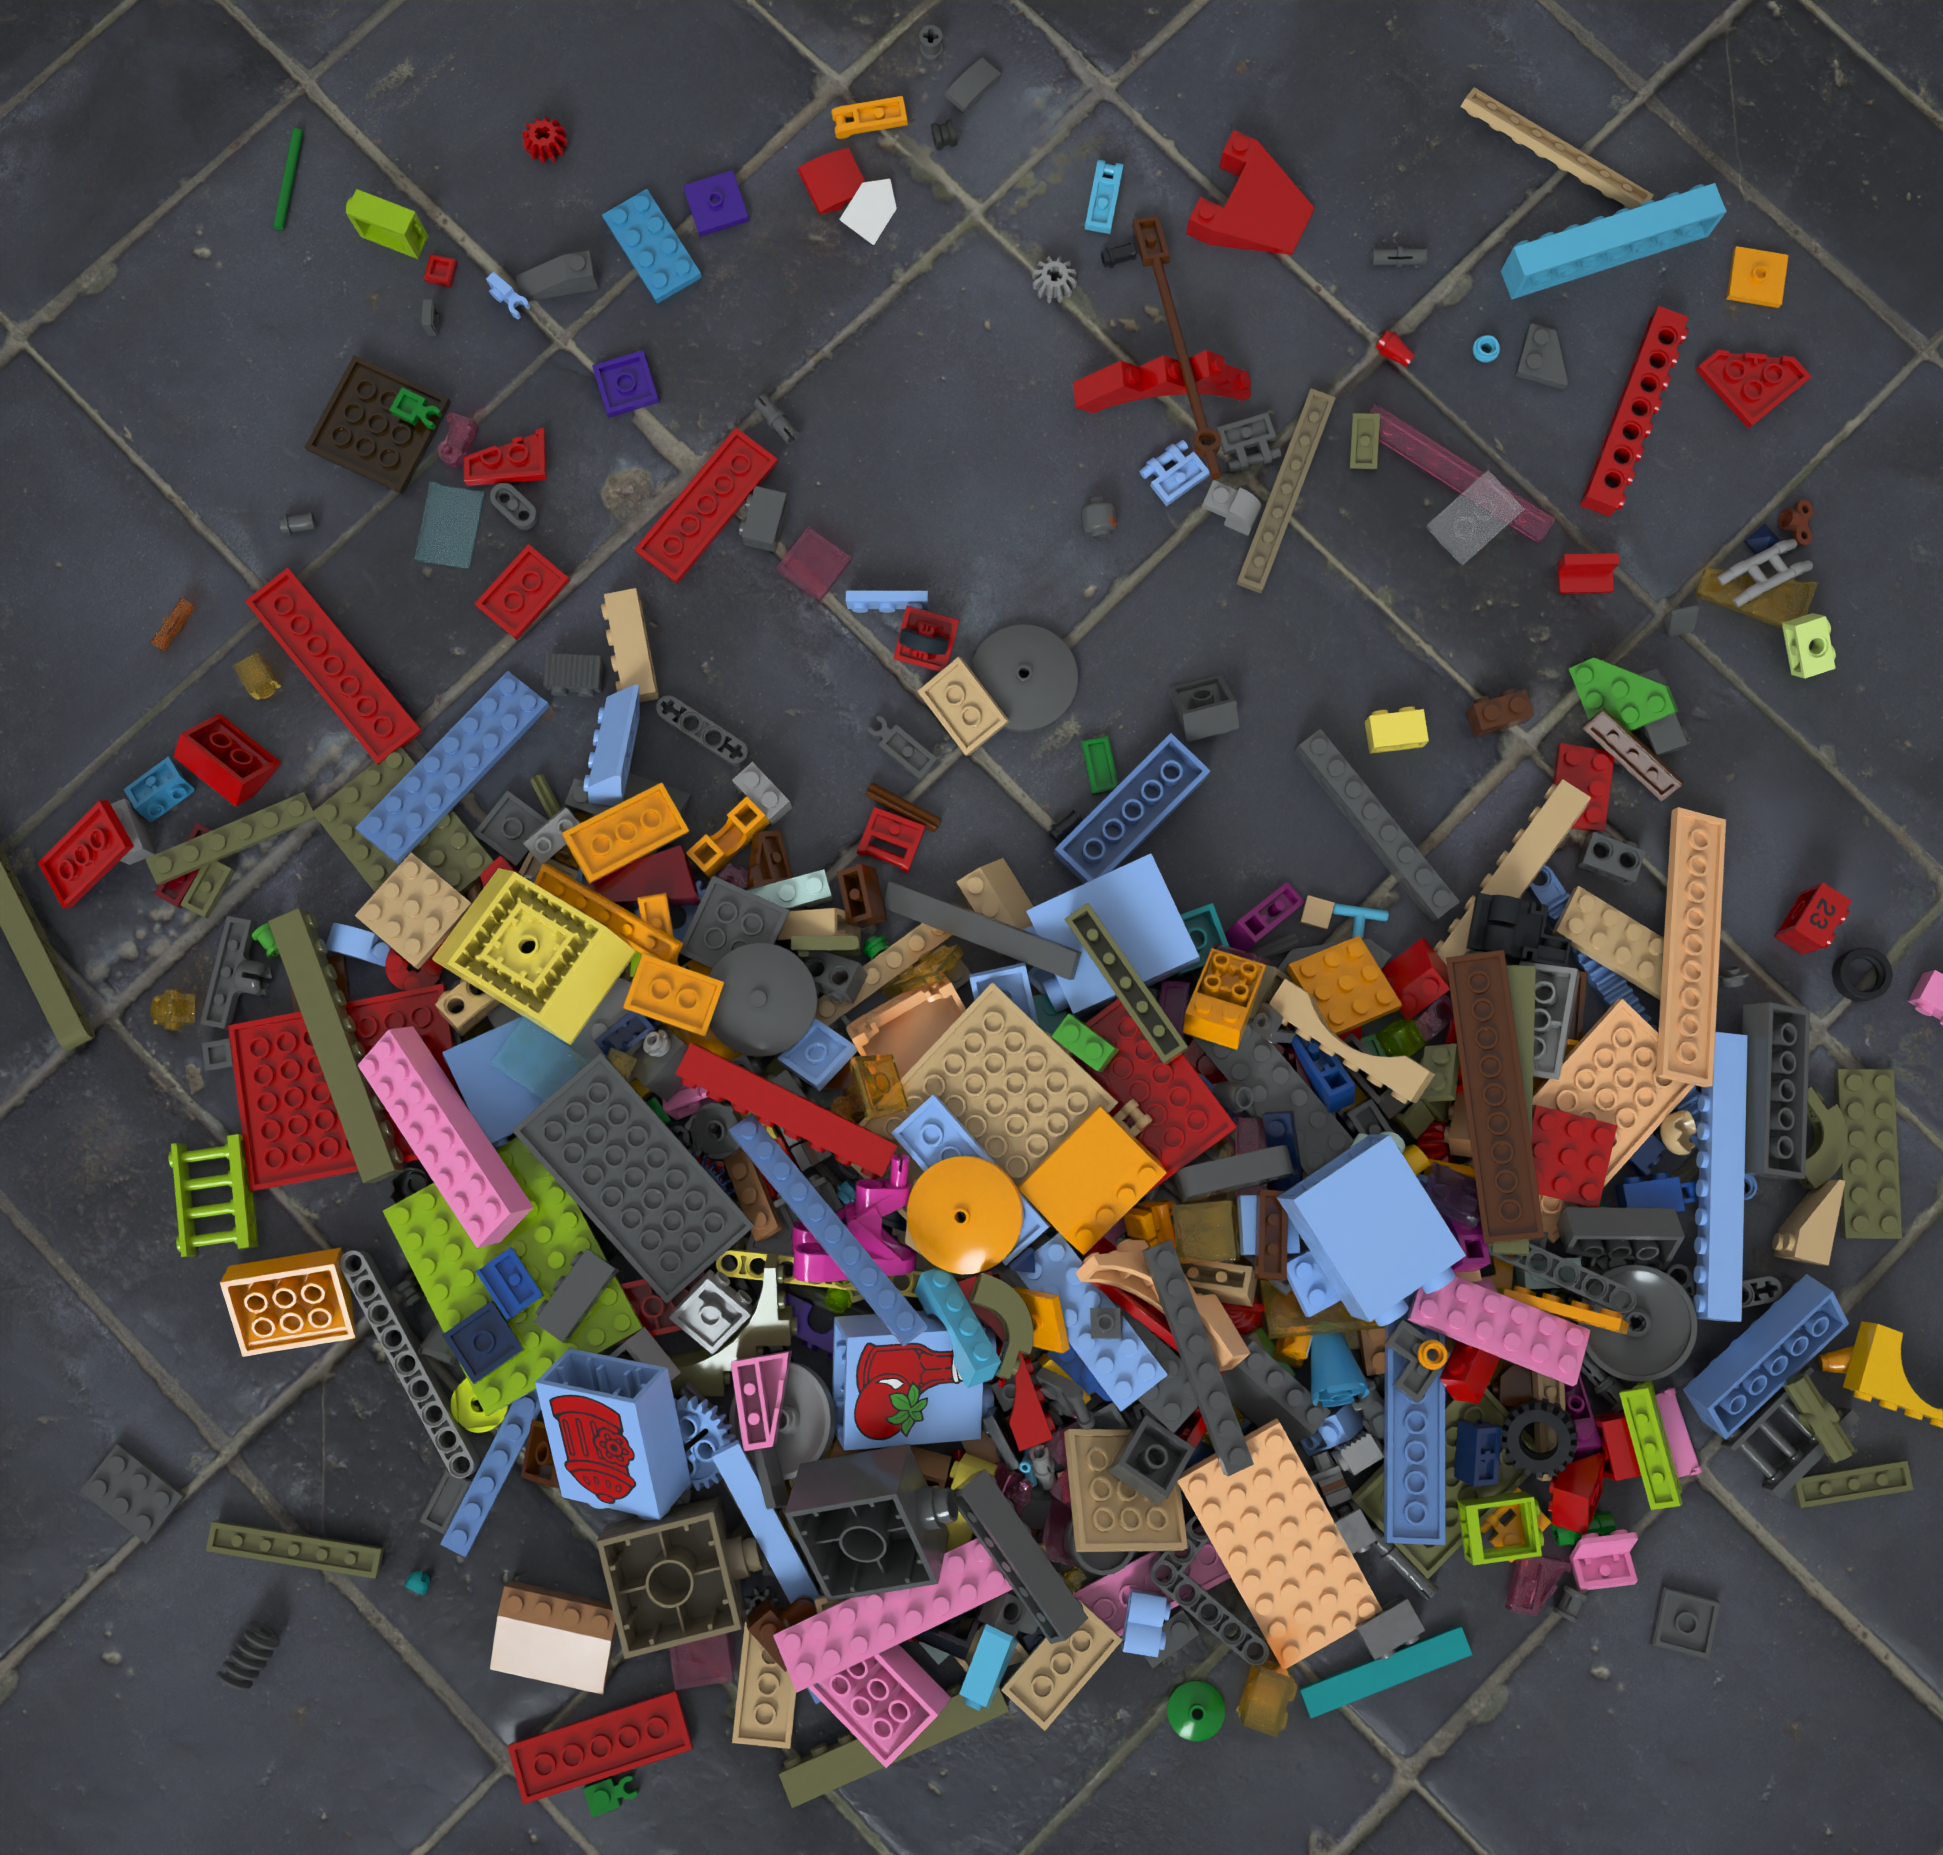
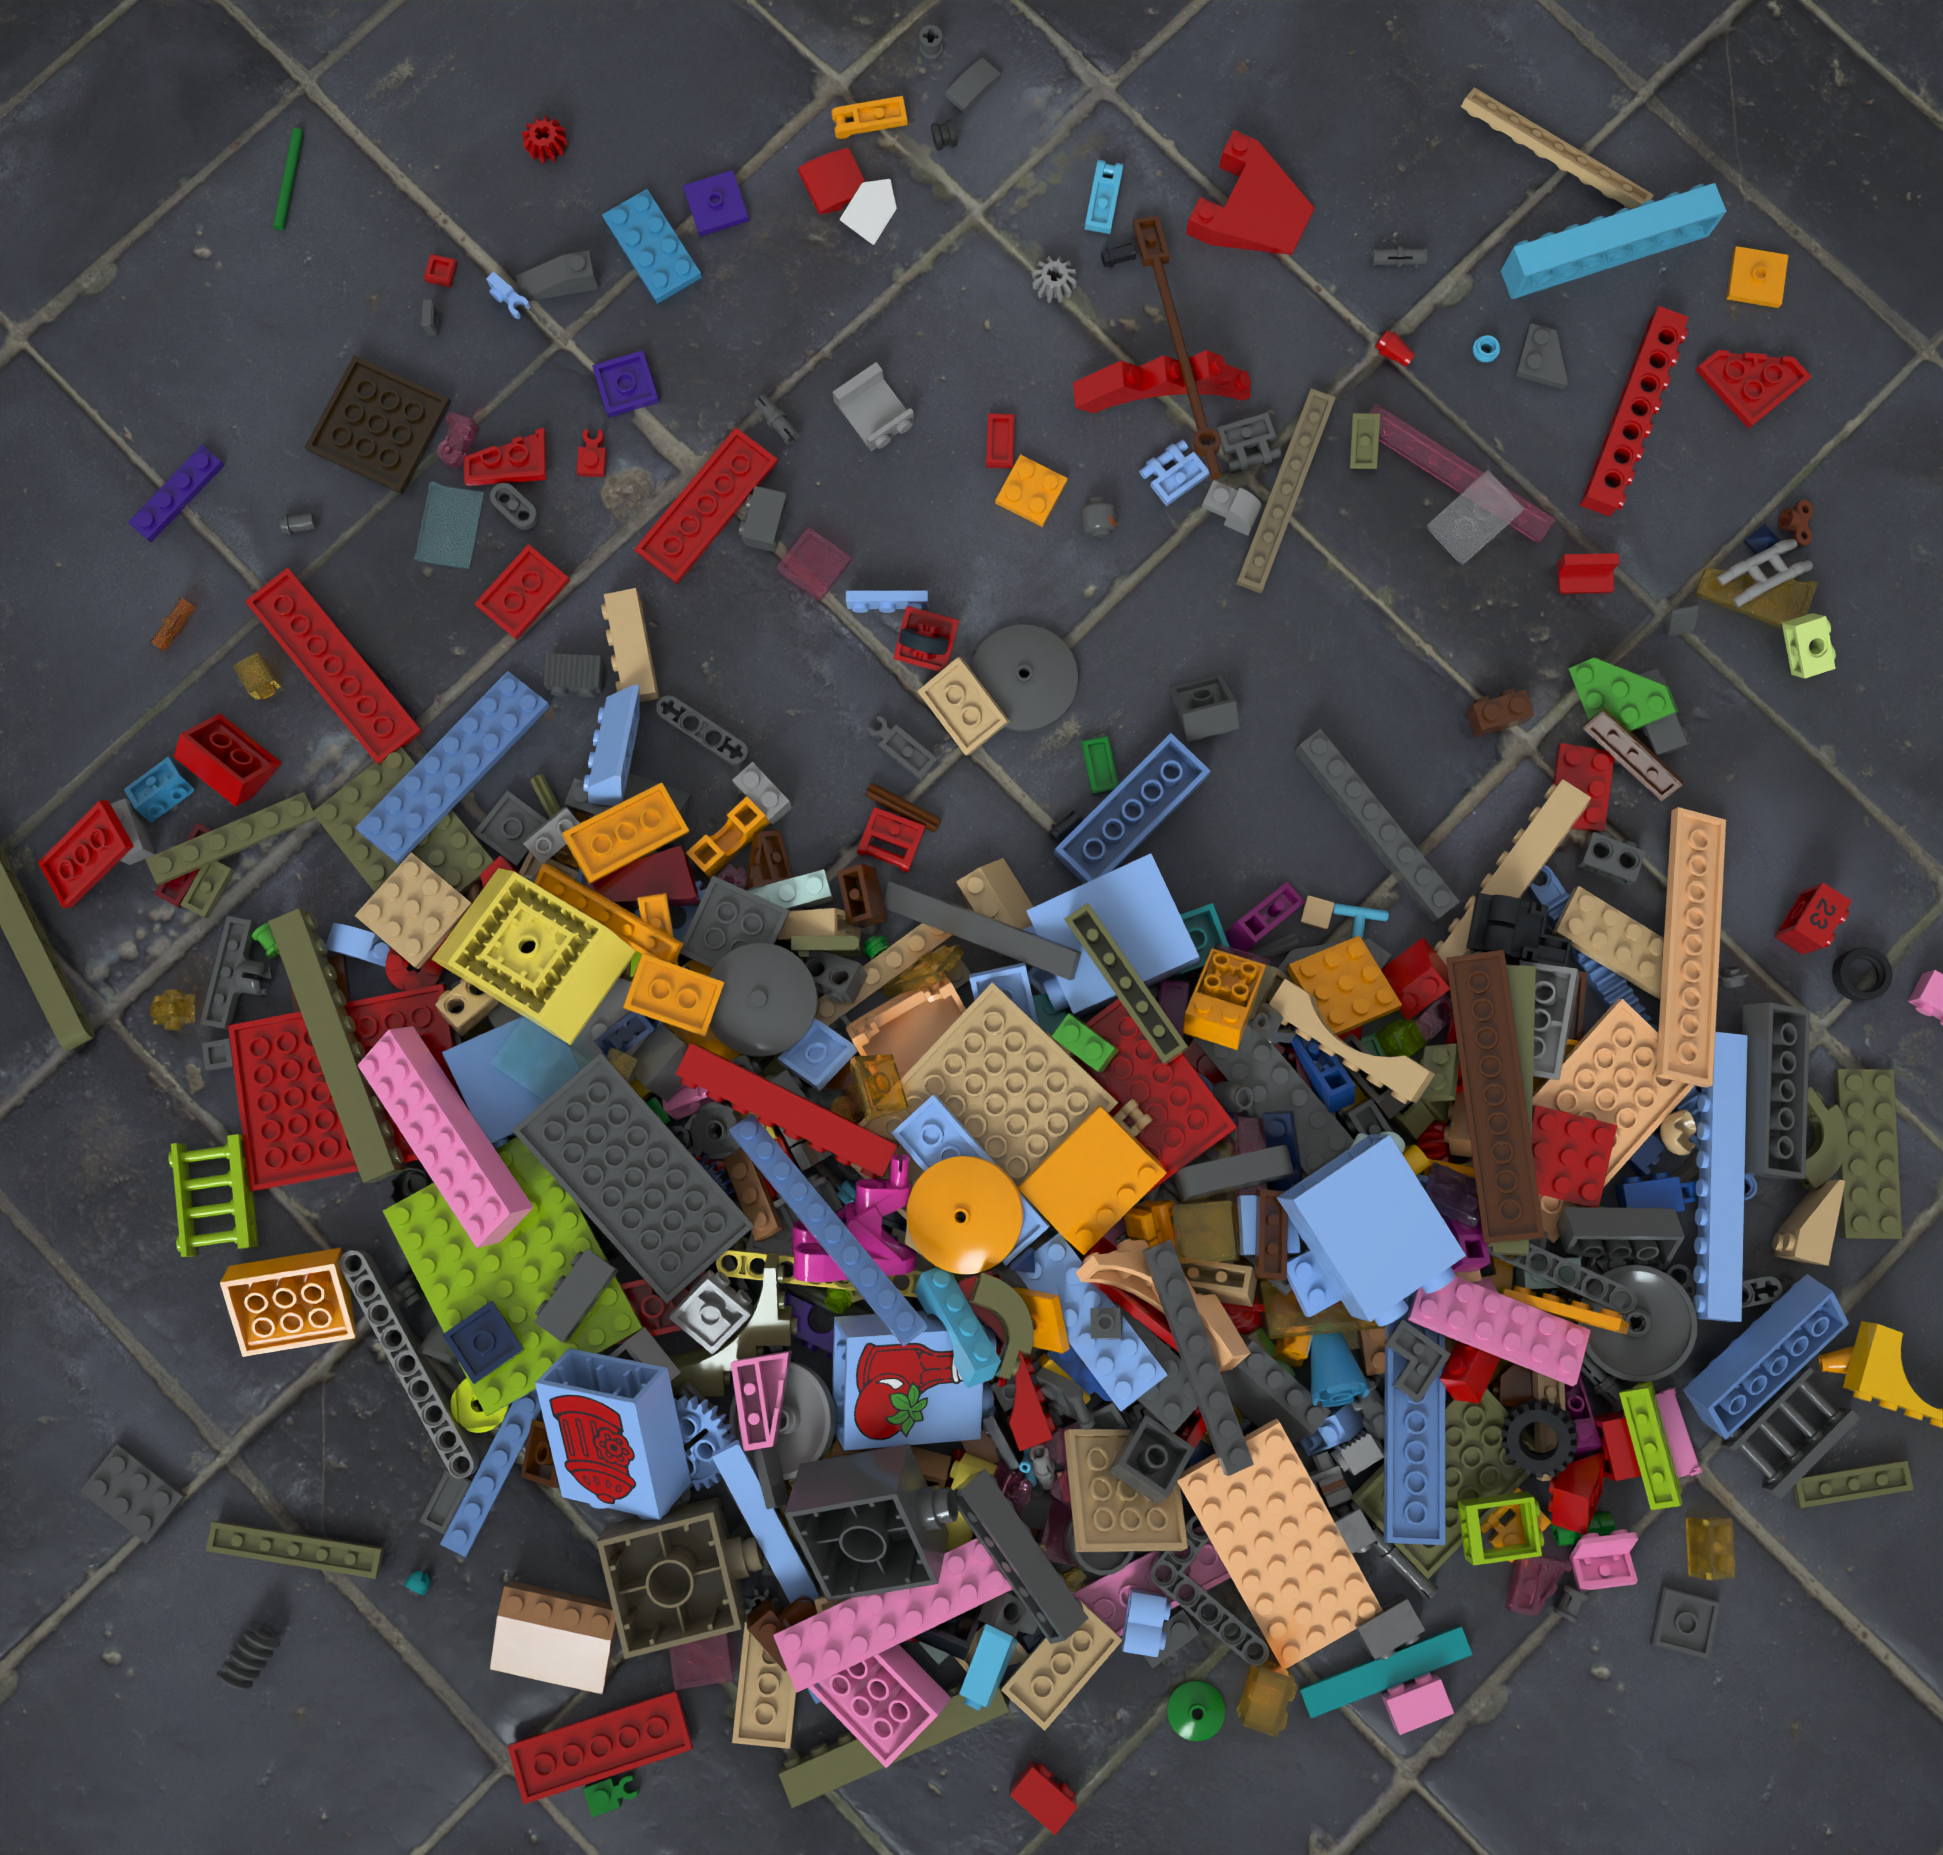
lime window [346,189,429,259] -> none
green plate [389,387,442,429] -> none
blue plate [475,1247,545,1320] -> none
light grey plate [643,1030,671,1057] -> none
light yellow brick [1365,707,1429,754] -> none
light orange plate [1417,1340,1447,1370] -> none
dark blue hinge [1454,1419,1502,1487] -> none
olive piece [1783,1373,1855,1463] -> none
none -> dark purple plate [128,445,225,542]
none -> red plate [577,429,607,477]
none -> light grey panel [833,362,914,451]
none -> red tile [986,413,1015,469]
none -> light orange plate [995,454,1068,527]
none -> red brick [1009,1760,1078,1835]
none -> bright pink brick [1381,1672,1454,1735]
none -> clear yellow bracket [1686,1517,1735,1580]

